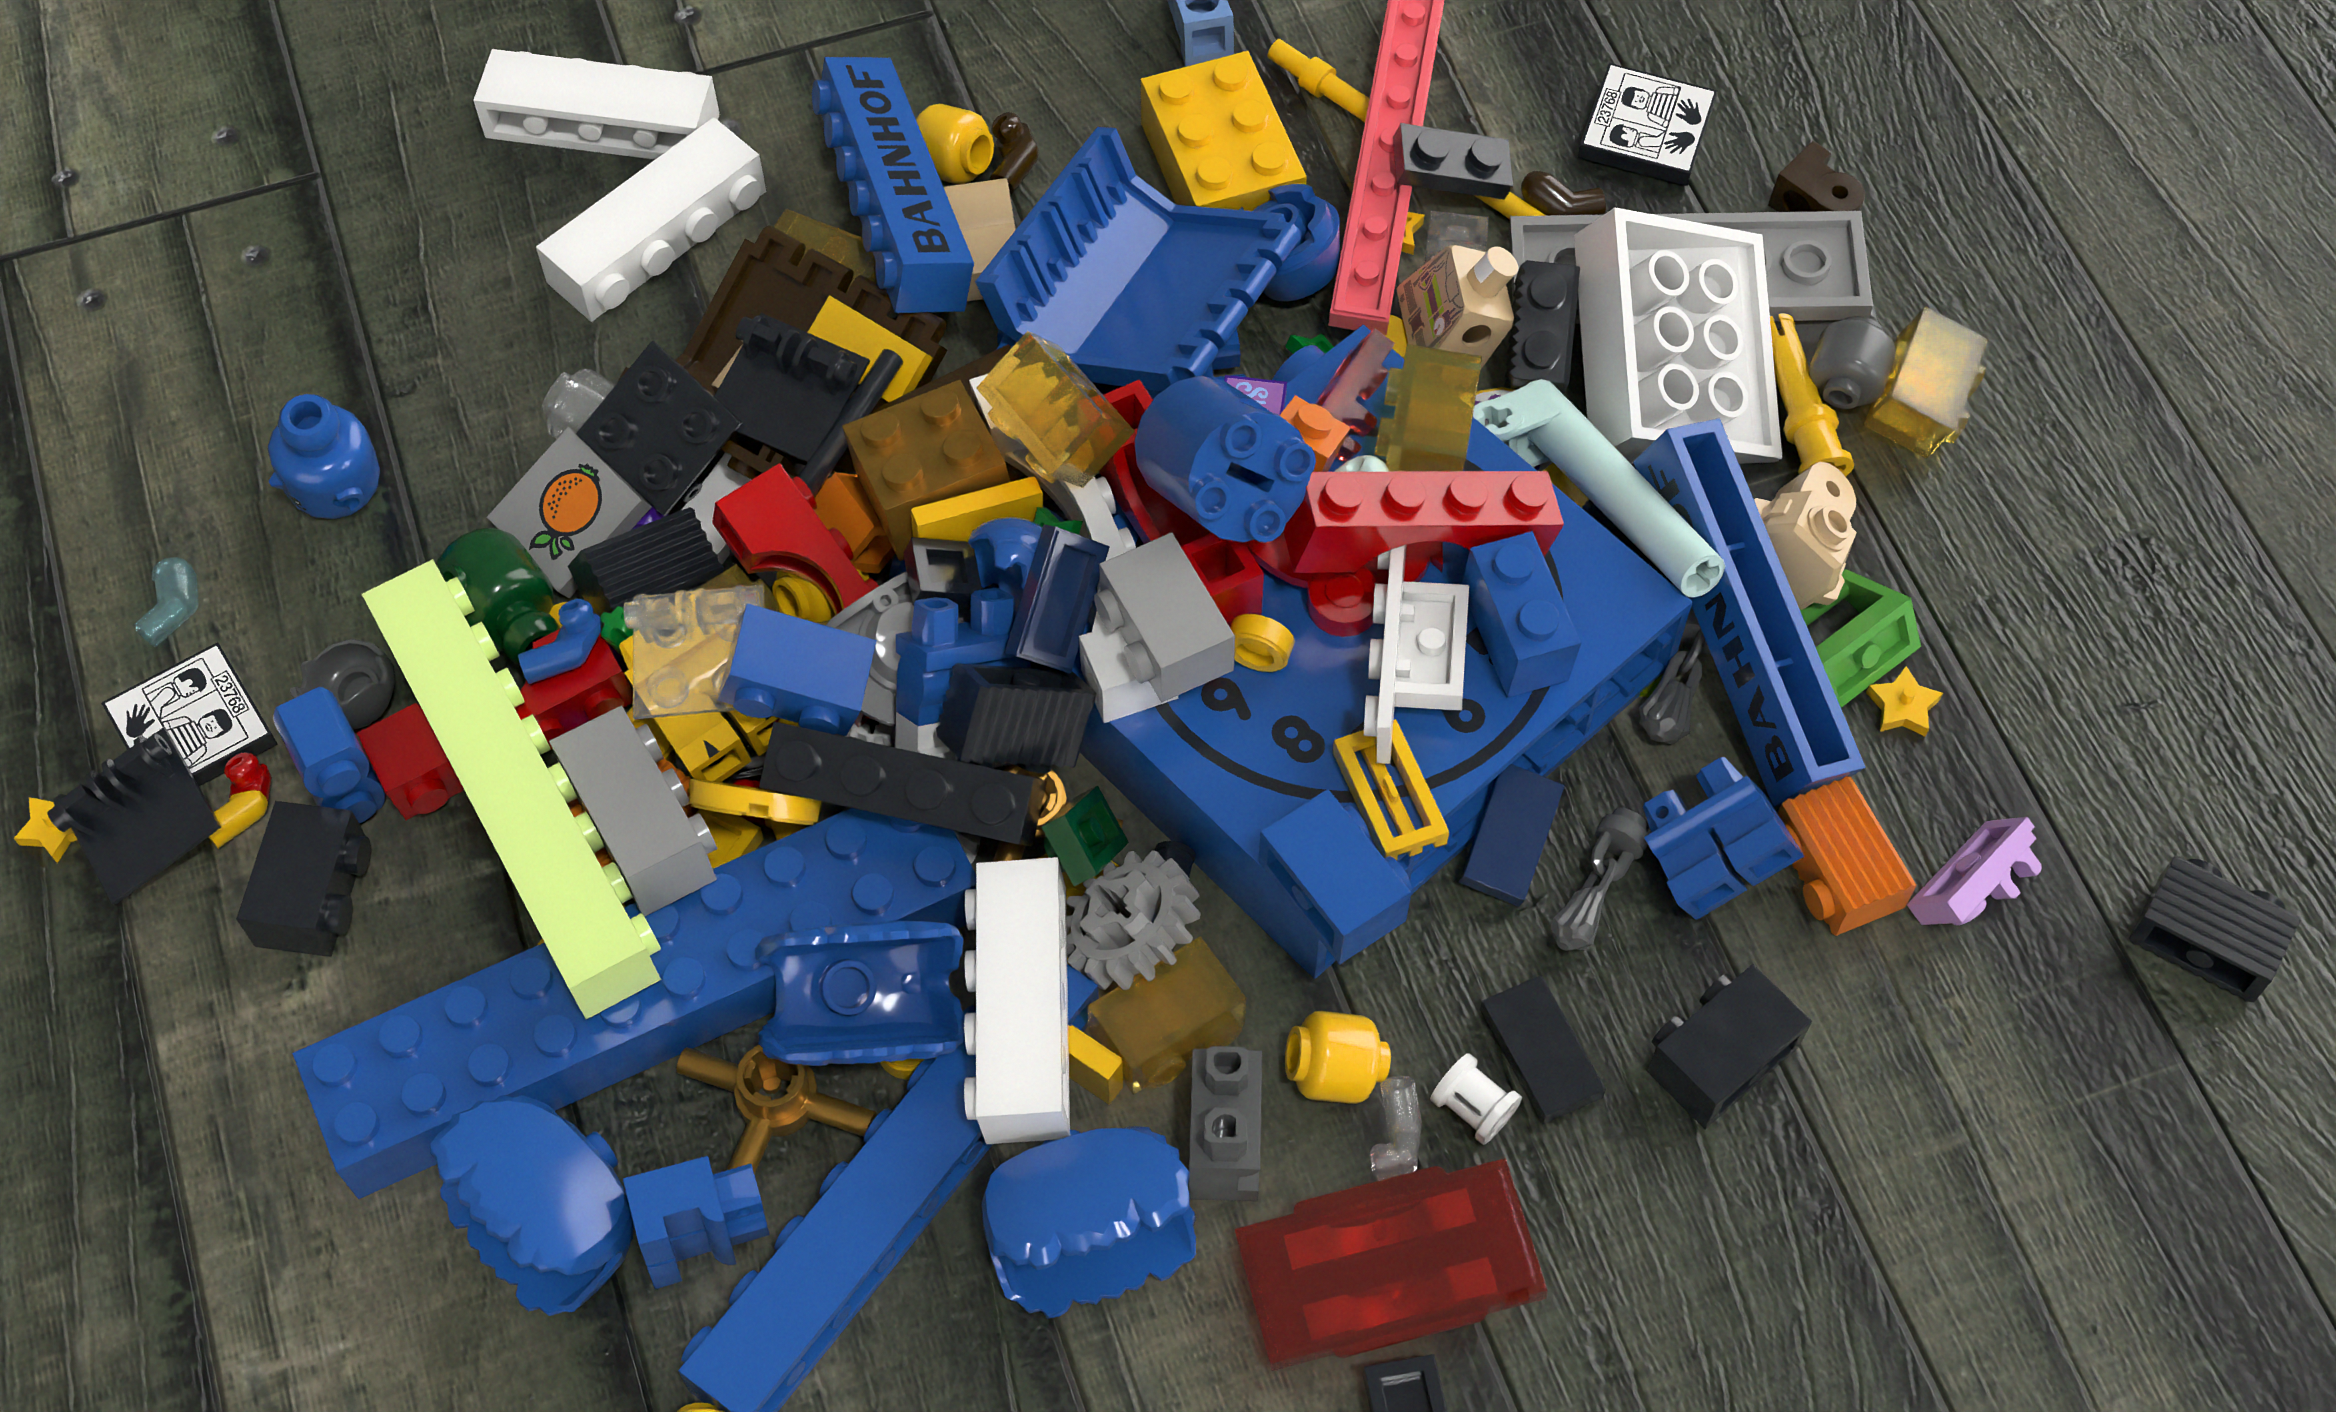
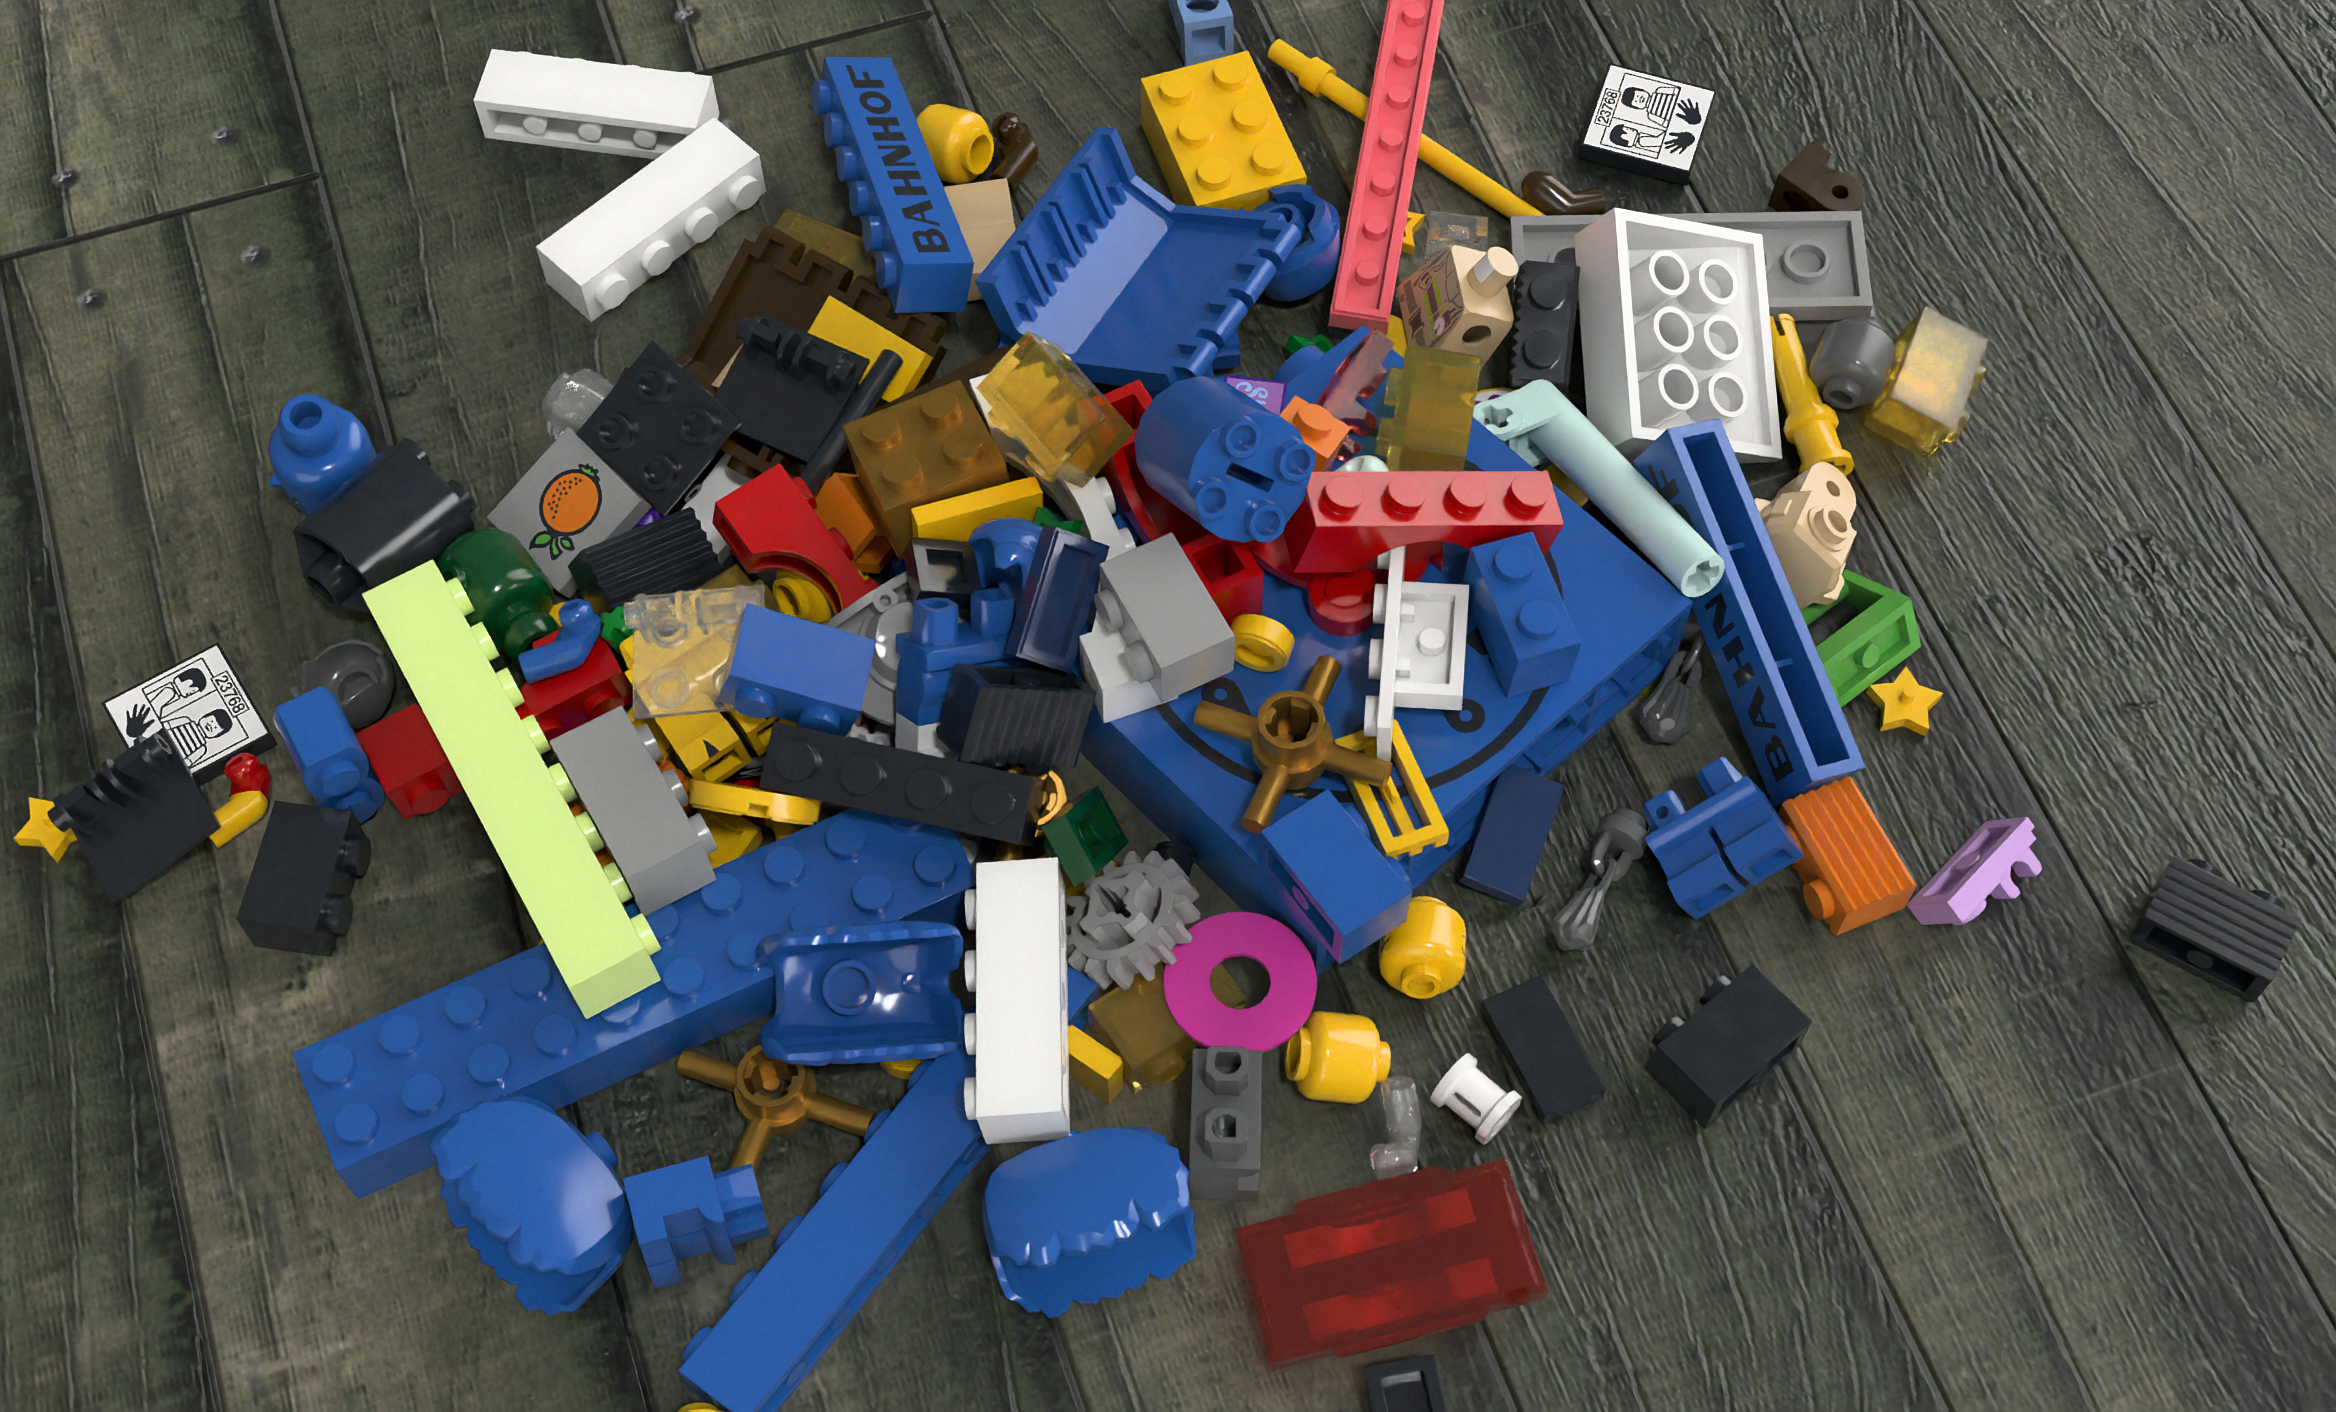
clear light blue arm [133,557,198,647] -> none
plate [1393,123,1513,200] -> none
none -> black cylinder [293,438,477,619]
none -> dark pink gear [1163,912,1317,1053]
none -> pearl gold bar [1194,655,1392,834]
none -> yellow head [1379,896,1467,999]

